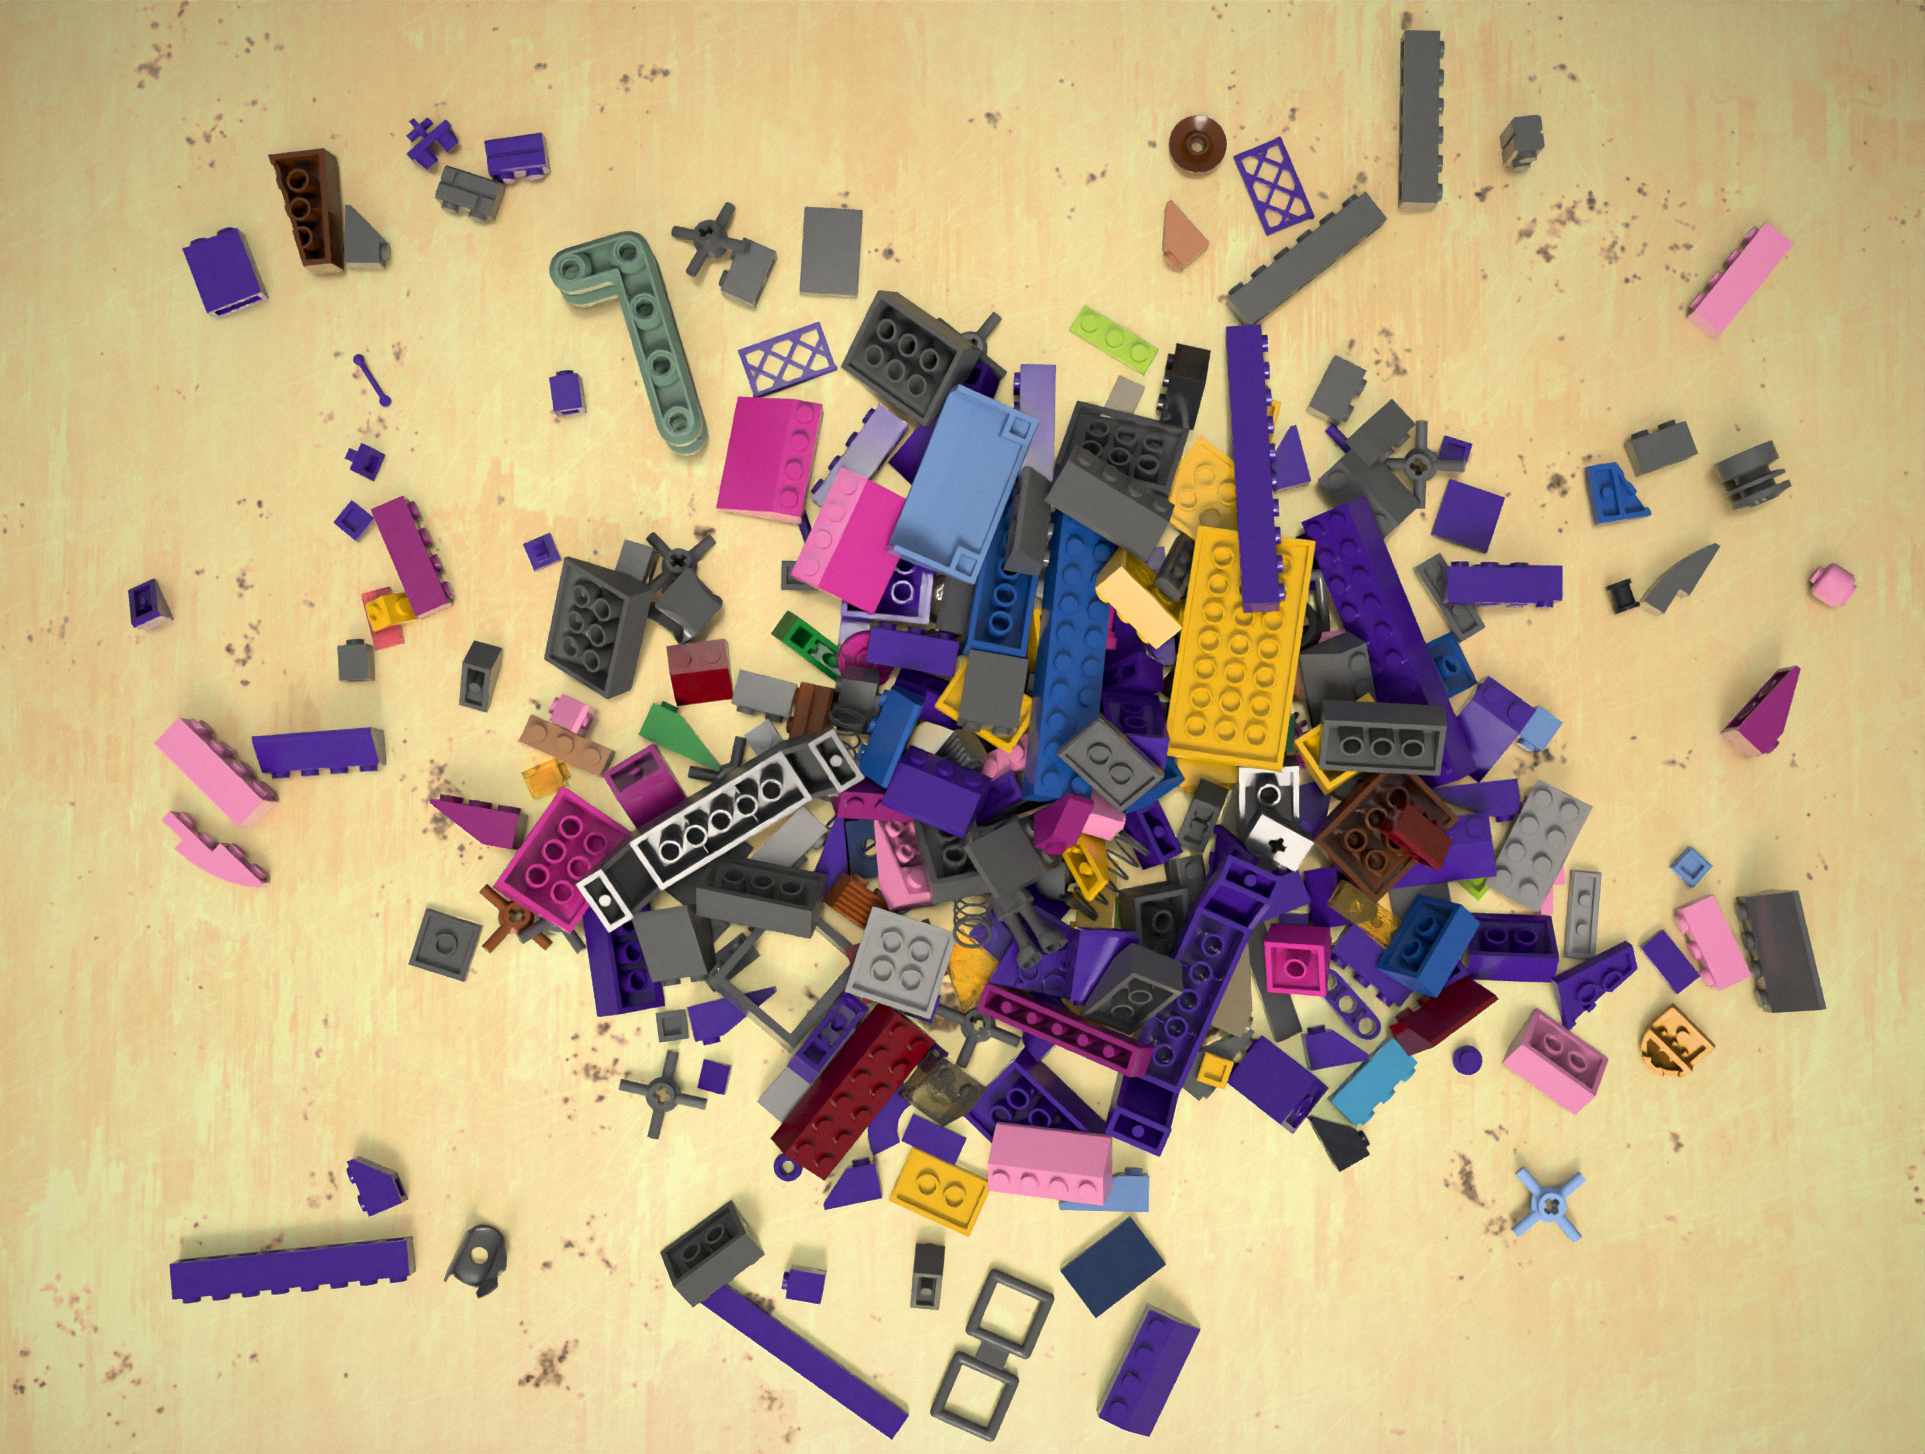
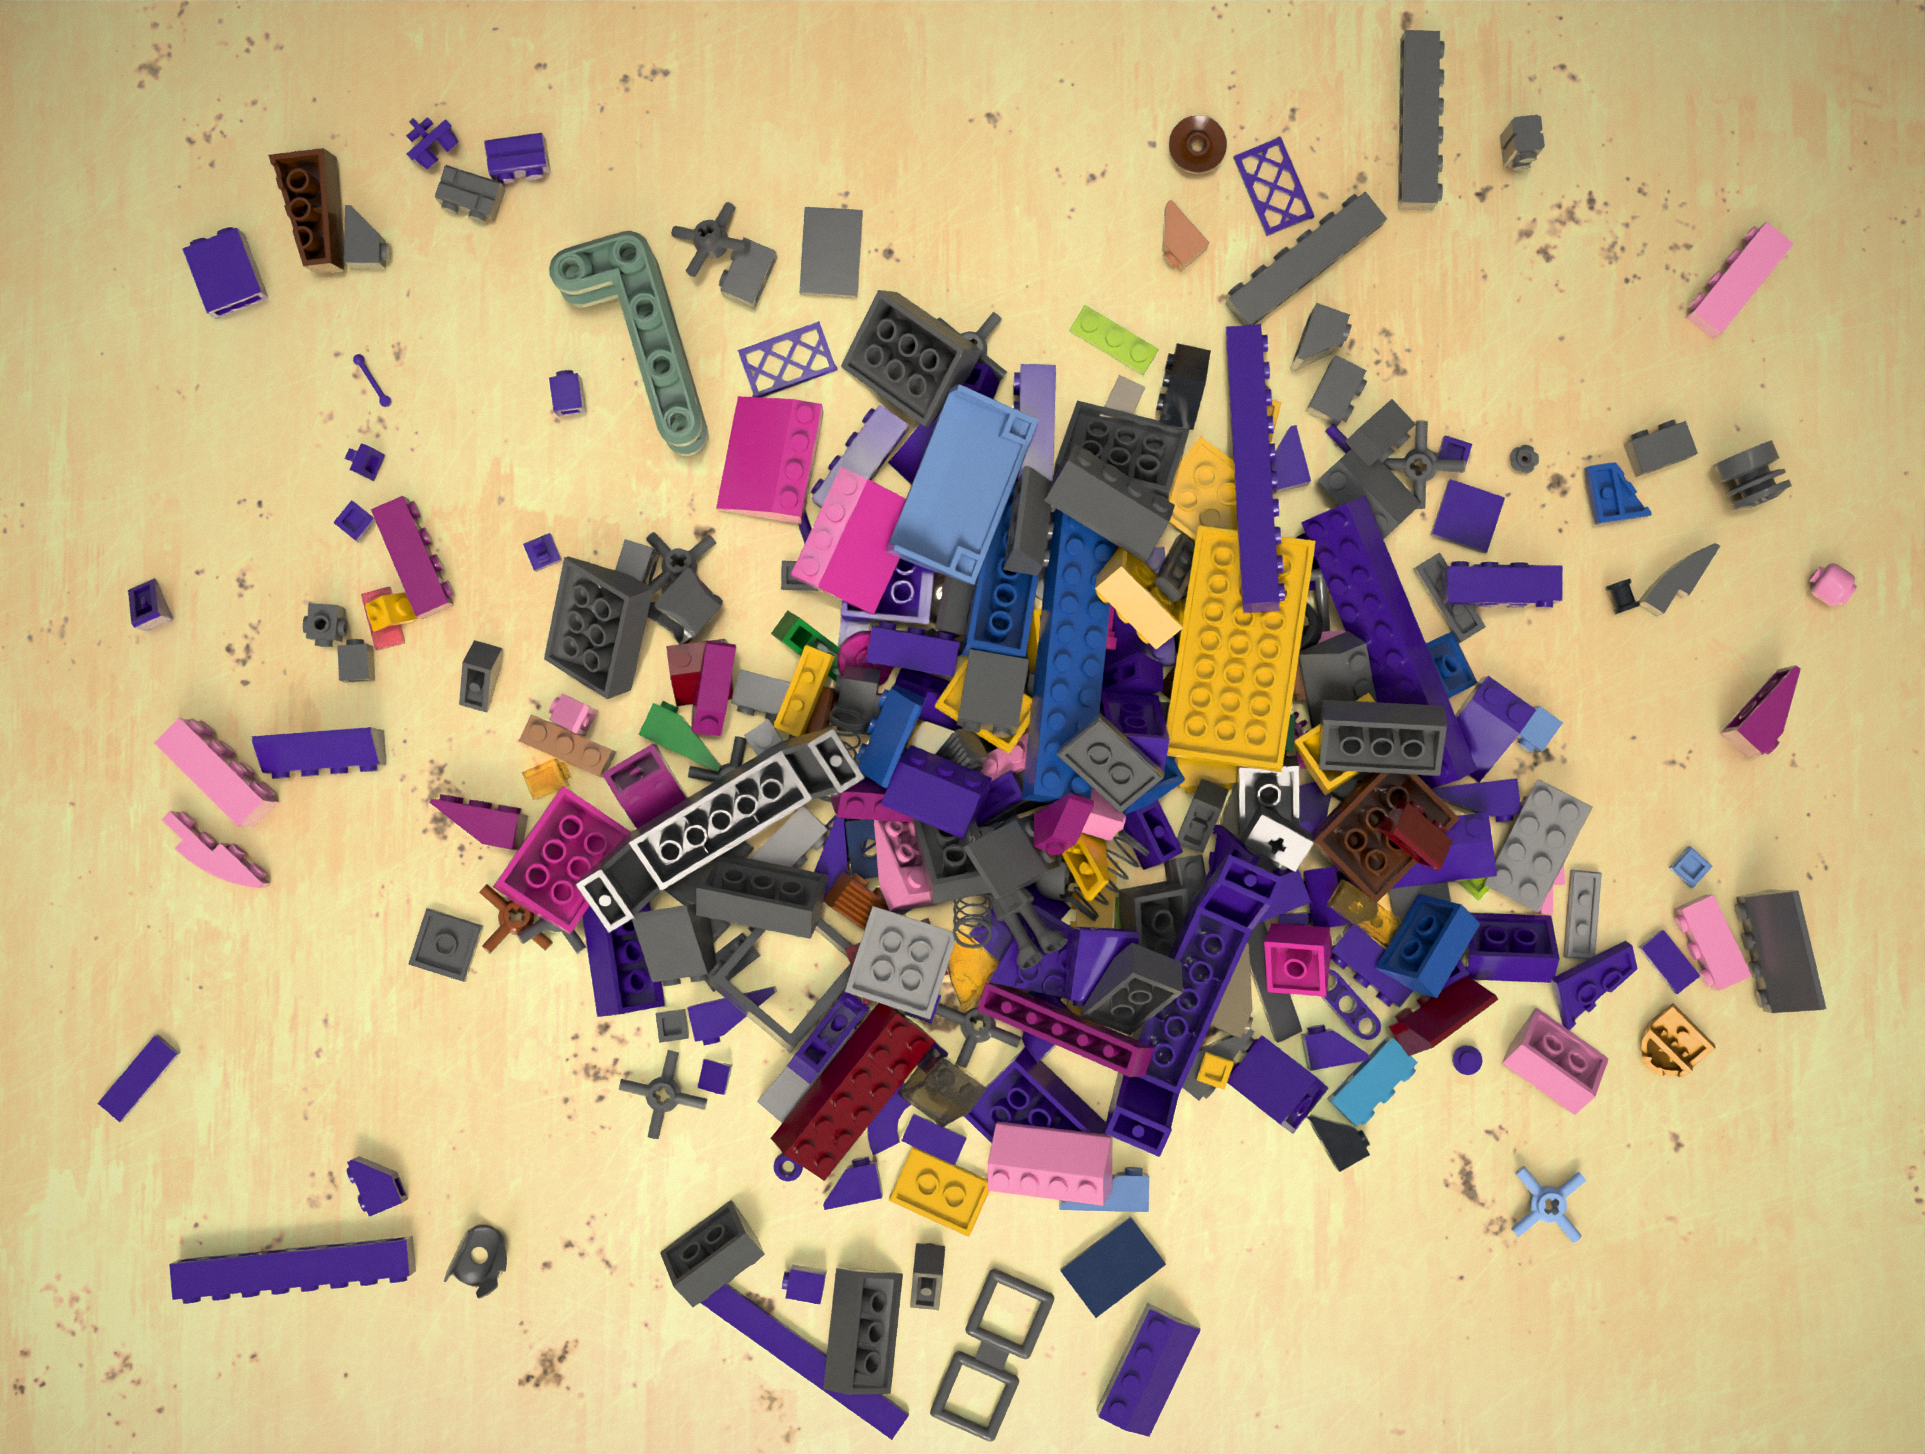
none -> dark purple tile [97,1035,180,1122]
none -> dark grey brick [302,603,348,647]
none -> magenta slope [692,640,736,736]
none -> yellow plate [773,645,835,737]
none -> dark grey slope [823,1268,903,1395]
none -> dark grey slope [1290,303,1352,371]
none -> dark grey plate [1510,445,1539,473]

